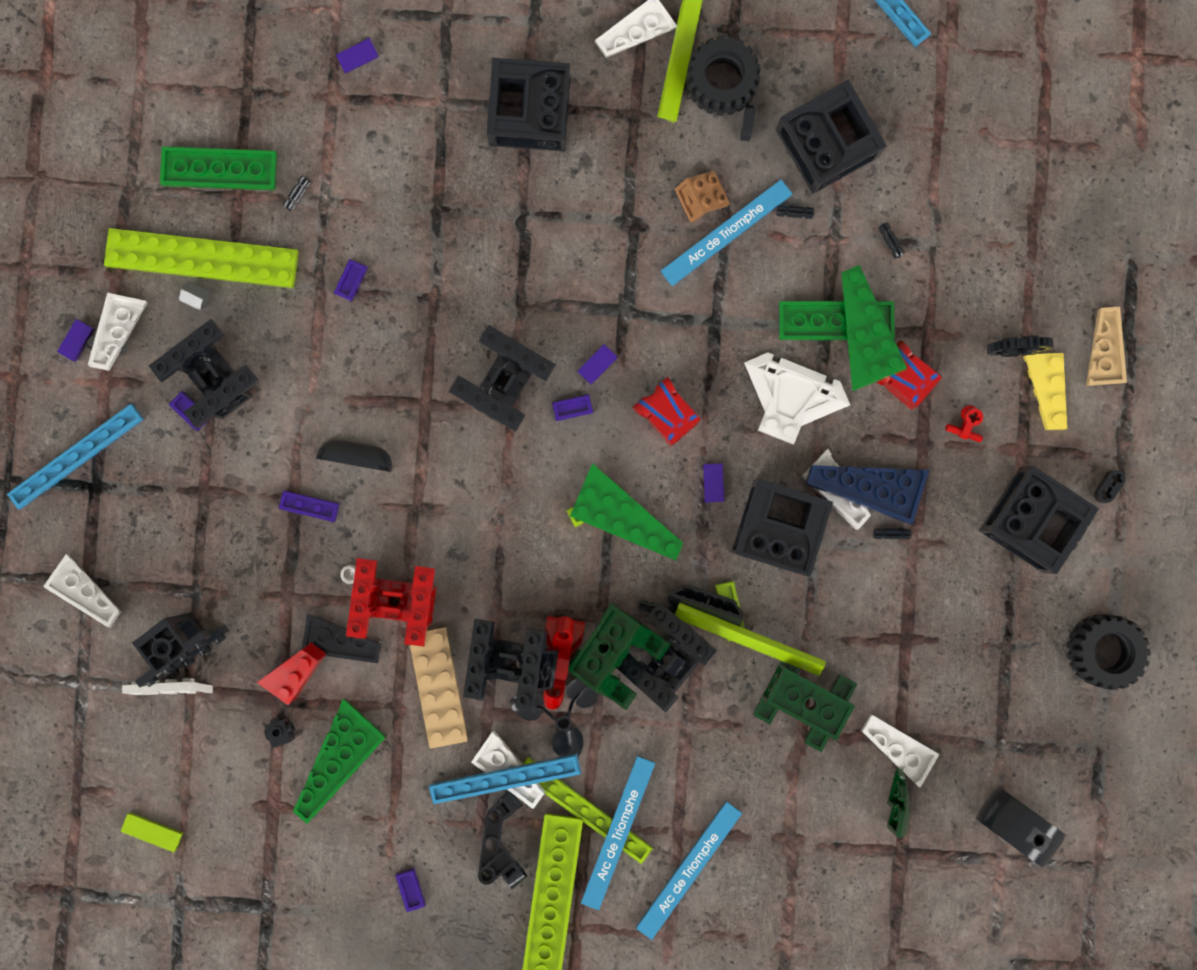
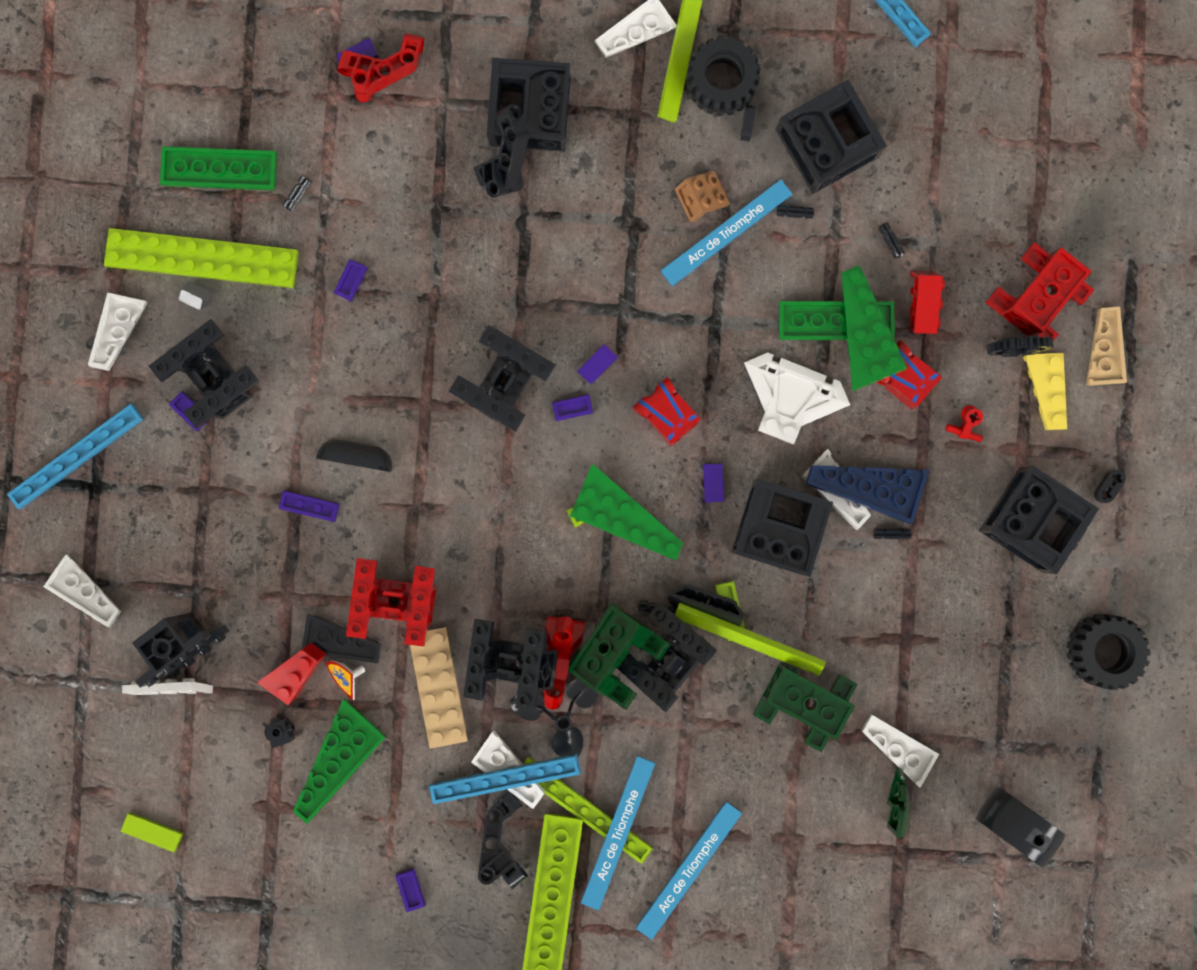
dark purple tile [57,319,95,362] -> none
white plate [341,565,356,584] -> none
none -> shield [325,660,365,701]
none -> red connector [337,33,425,103]
none -> black connector [473,103,529,198]
none -> red wedge [909,271,945,334]
none -> red piece [985,242,1094,341]

